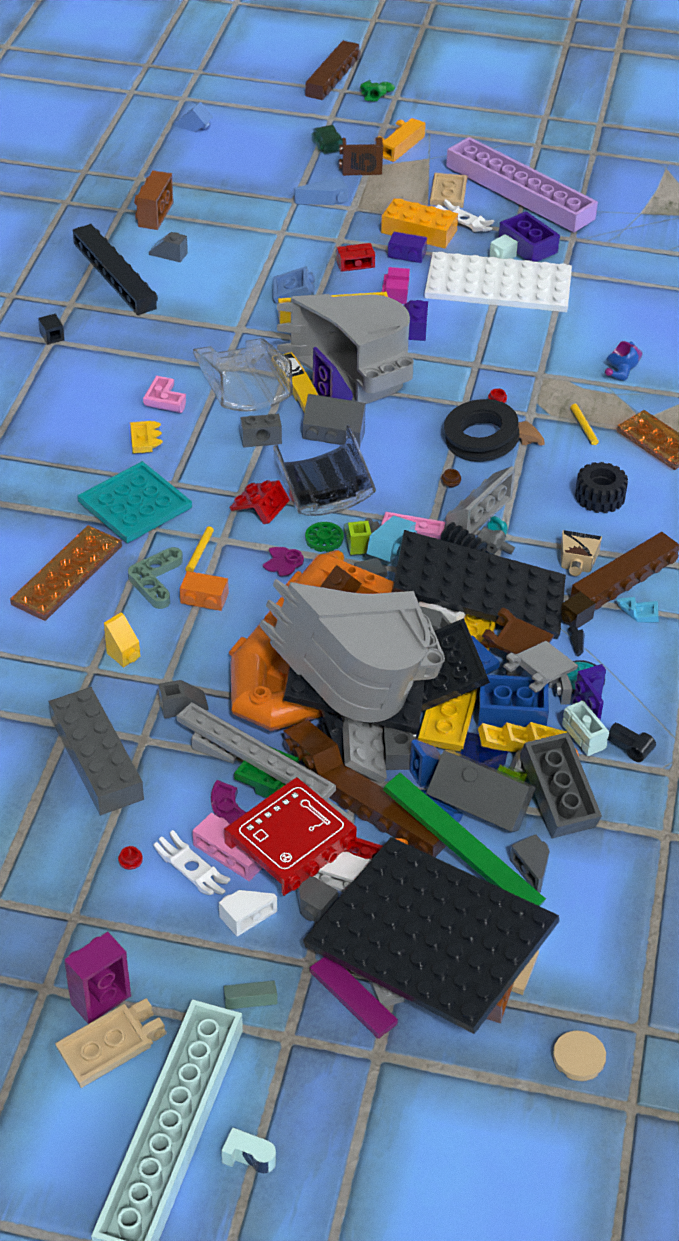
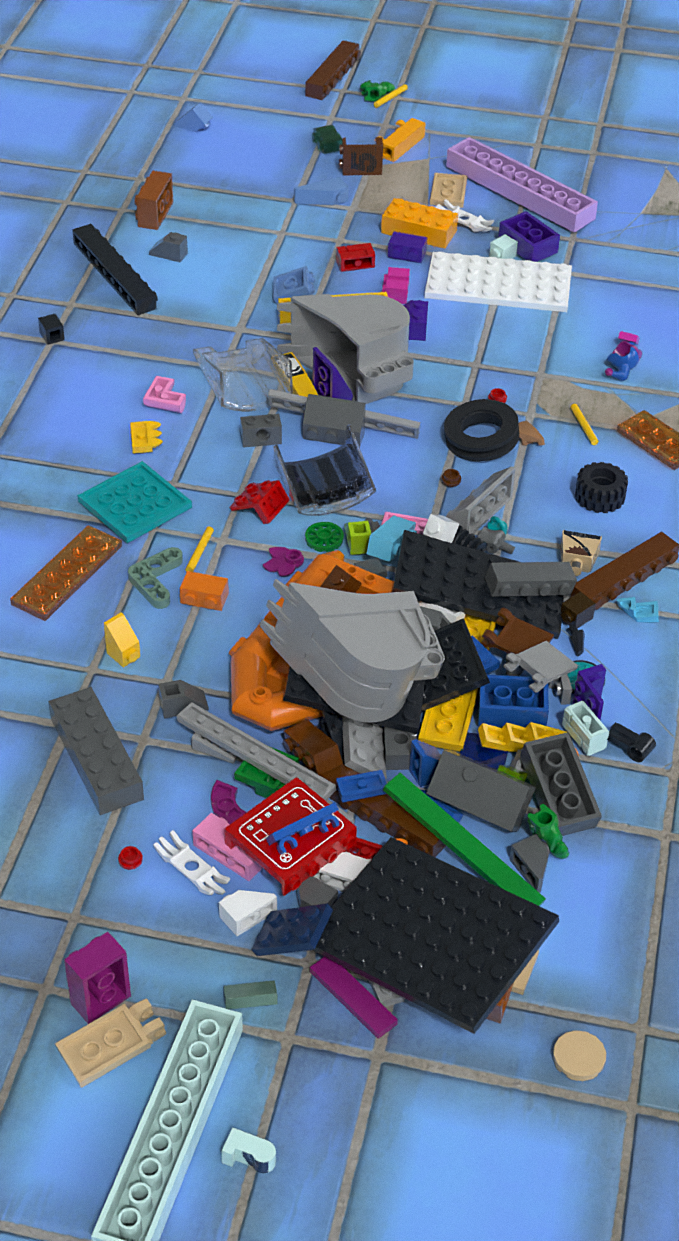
none -> dark blue plate [252,903,333,956]
none -> blue plate [266,802,339,855]
none -> light grey tile [268,389,420,439]
none -> blue plate [336,770,387,802]
none -> yellow bar [374,84,408,108]
none -> white slope [423,514,459,543]
none -> dark grey brick [485,562,577,596]
none -> green animal [527,804,569,859]
none -> dark pink tile [618,331,640,344]

